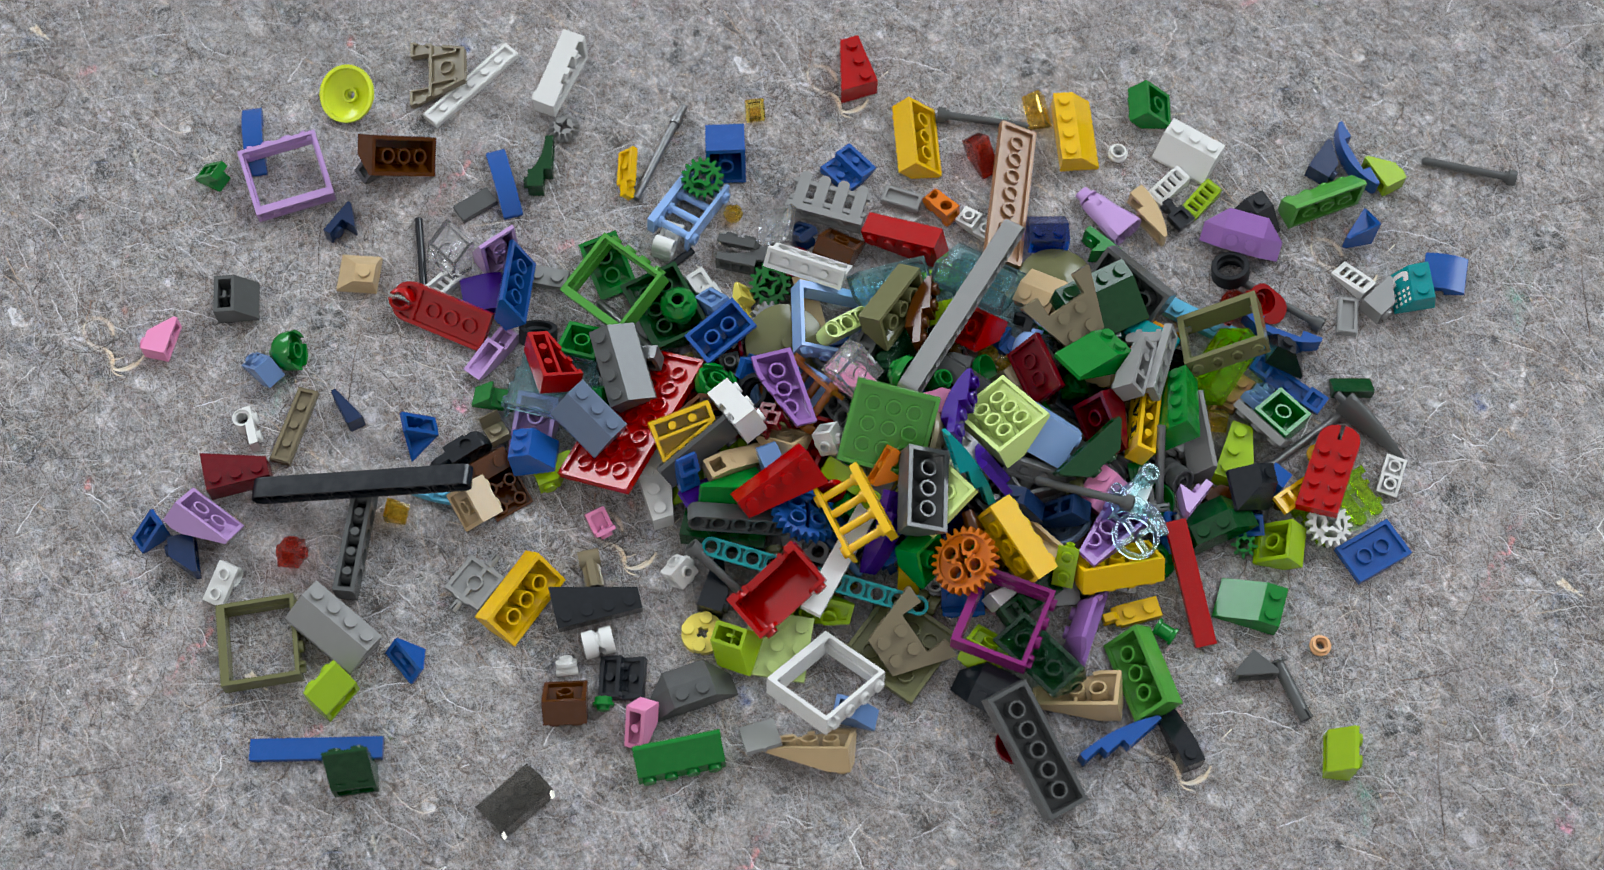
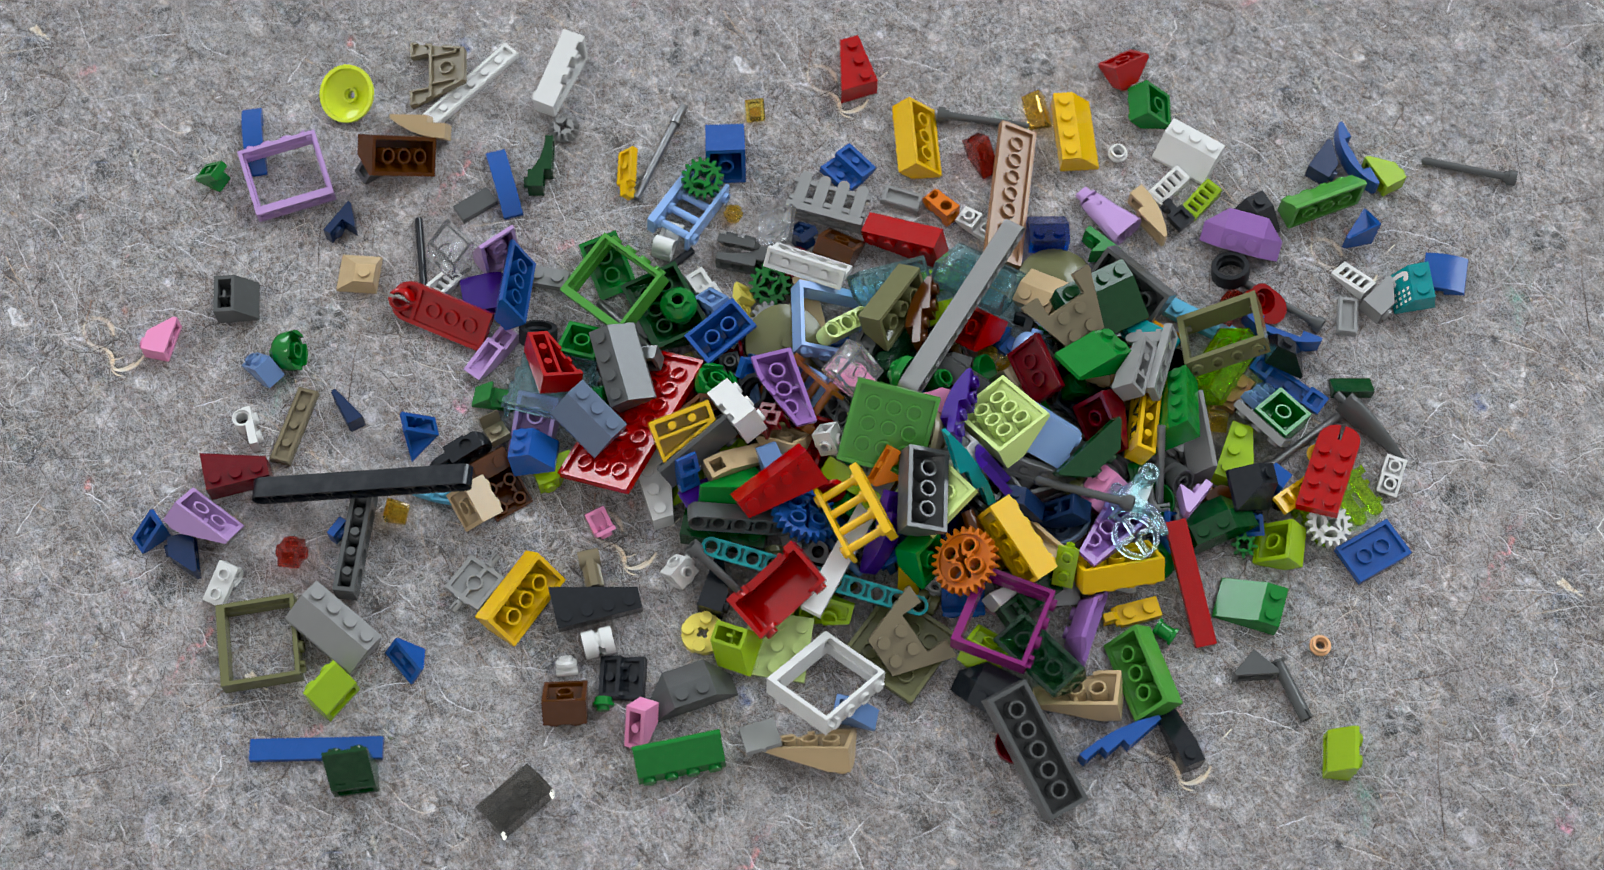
none -> blue plate [327,516,346,544]
none -> tan slope [389,114,451,141]
none -> red slope [1098,49,1149,91]

